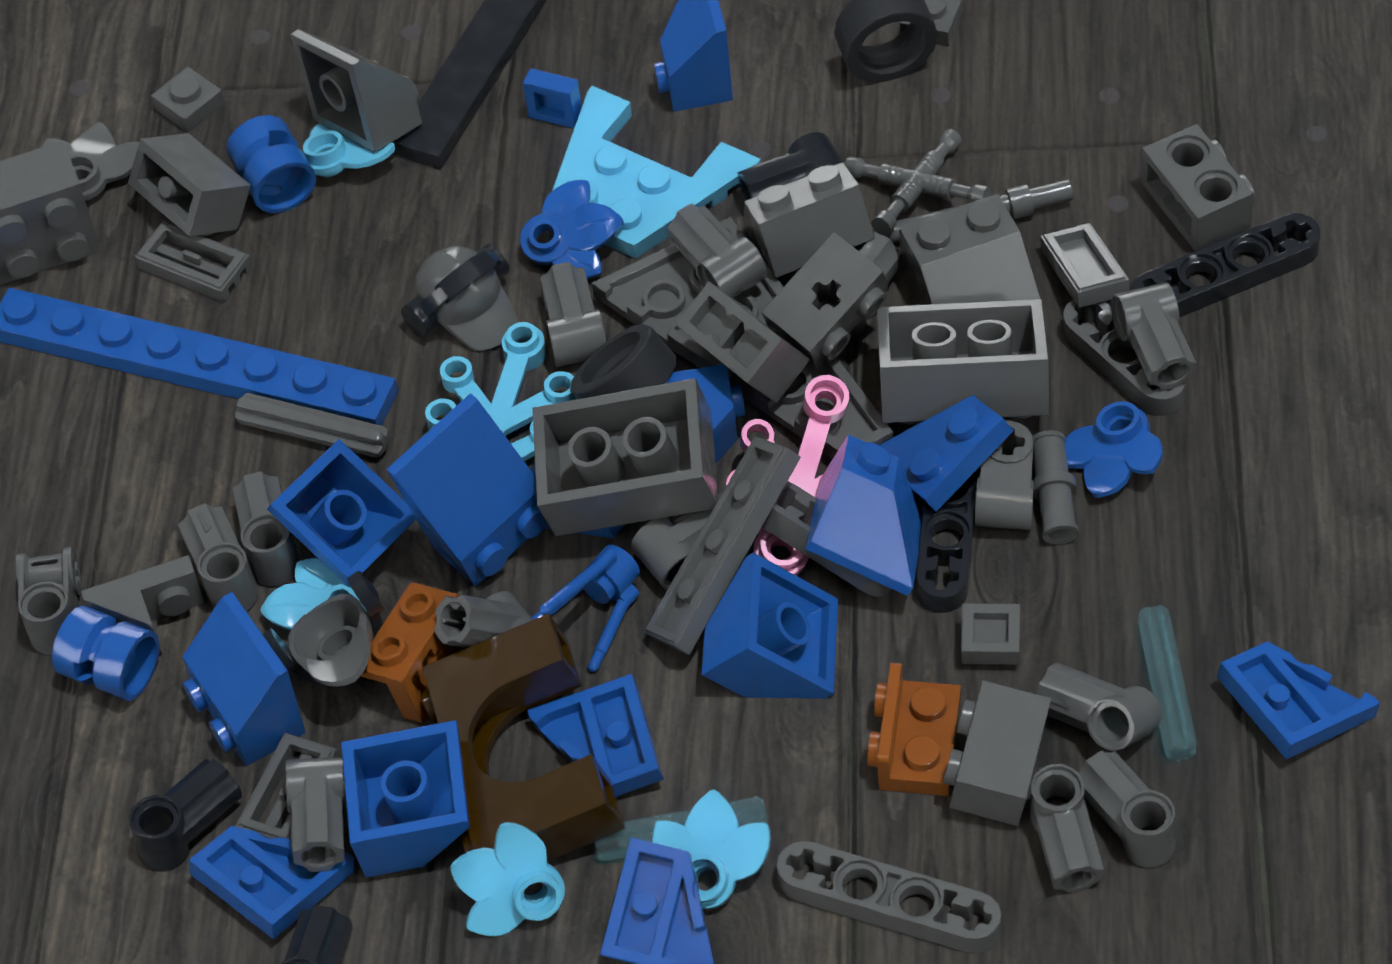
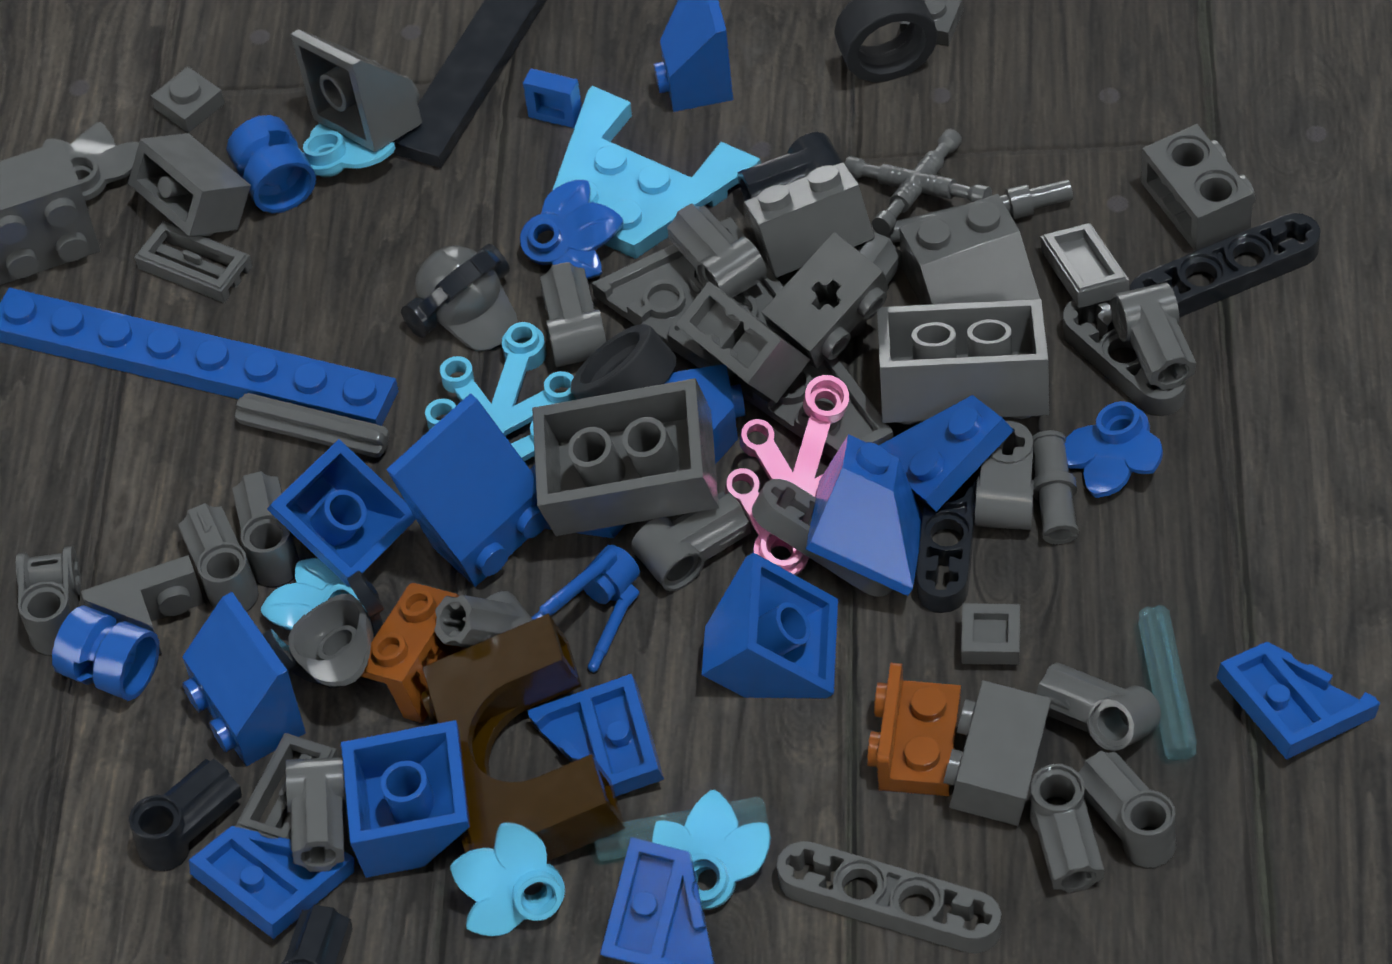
dark grey tile [644,436,801,655] -> none

